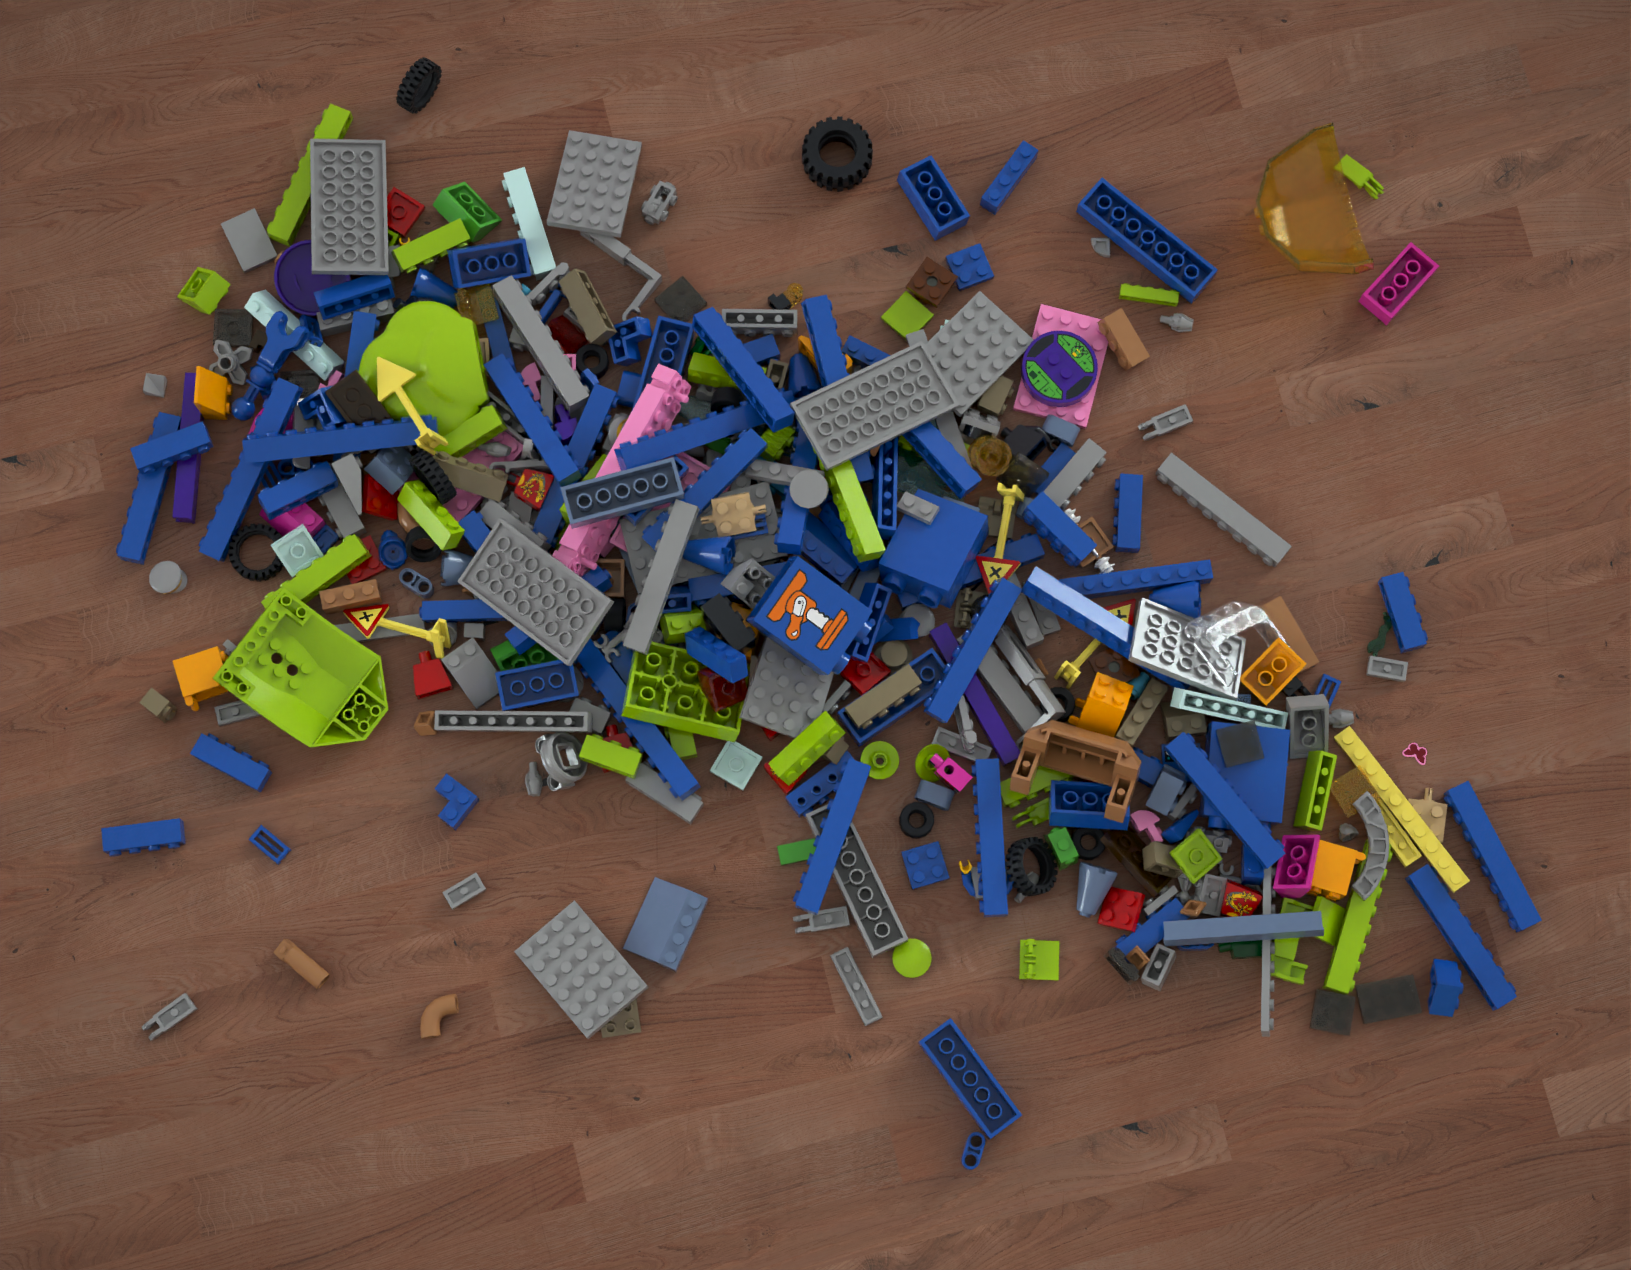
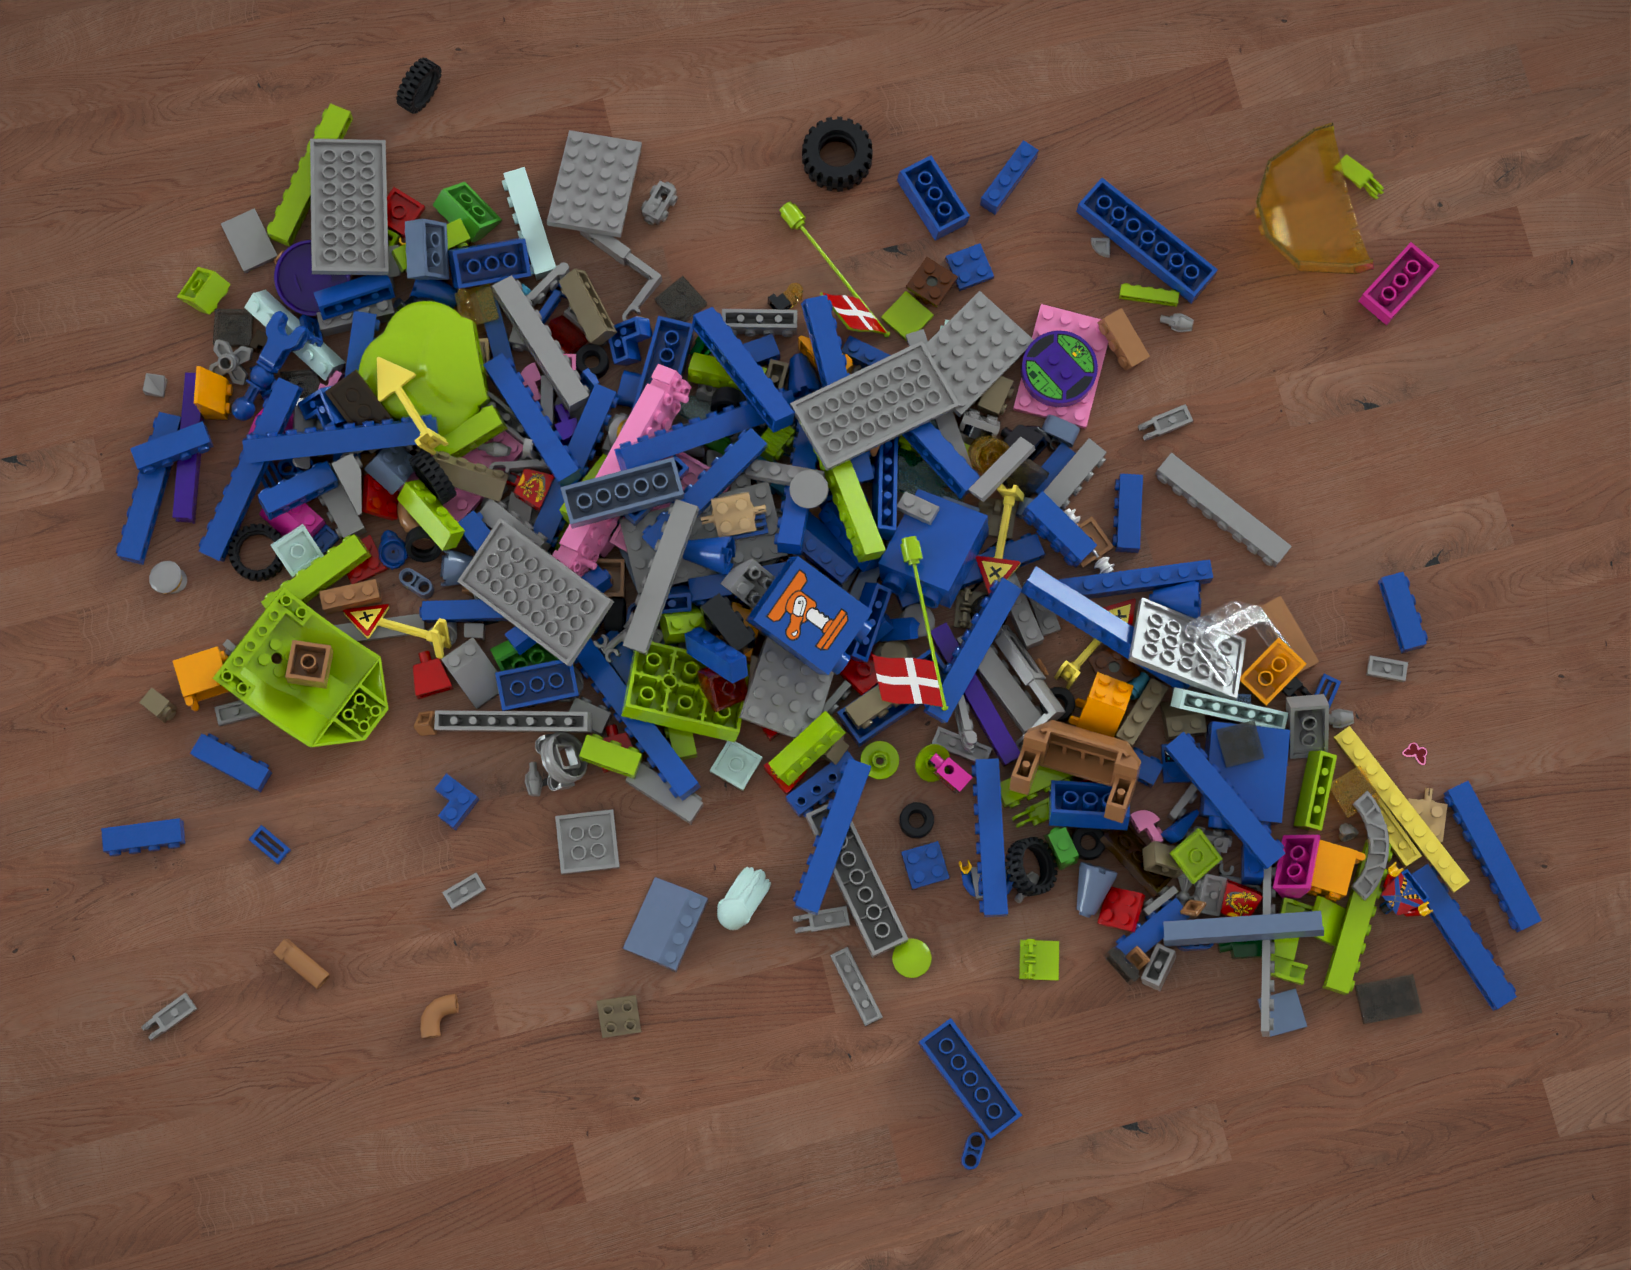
light grey plate [514,900,649,1039] -> none
bright green tile [777,838,816,866] -> none
sand blue beam [914,780,955,811] -> none
sand blue brick [1146,764,1187,816] -> none
clear smoke plate [1309,989,1356,1036] -> none
clear green hair [1367,612,1392,657] -> none
blue brick [1427,959,1463,1017] -> none
none -> medium nougat brick [285,640,334,689]
none -> sand blue slope [405,219,449,280]
none -> light grey plate [555,809,620,875]
none -> light aqua hair [717,867,771,930]
none -> flag [779,201,890,338]
none -> flag [872,536,949,711]
none -> light grey tile [969,437,1036,502]
none -> sand blue tile [1257,988,1307,1037]
none -> torso [1380,862,1433,917]

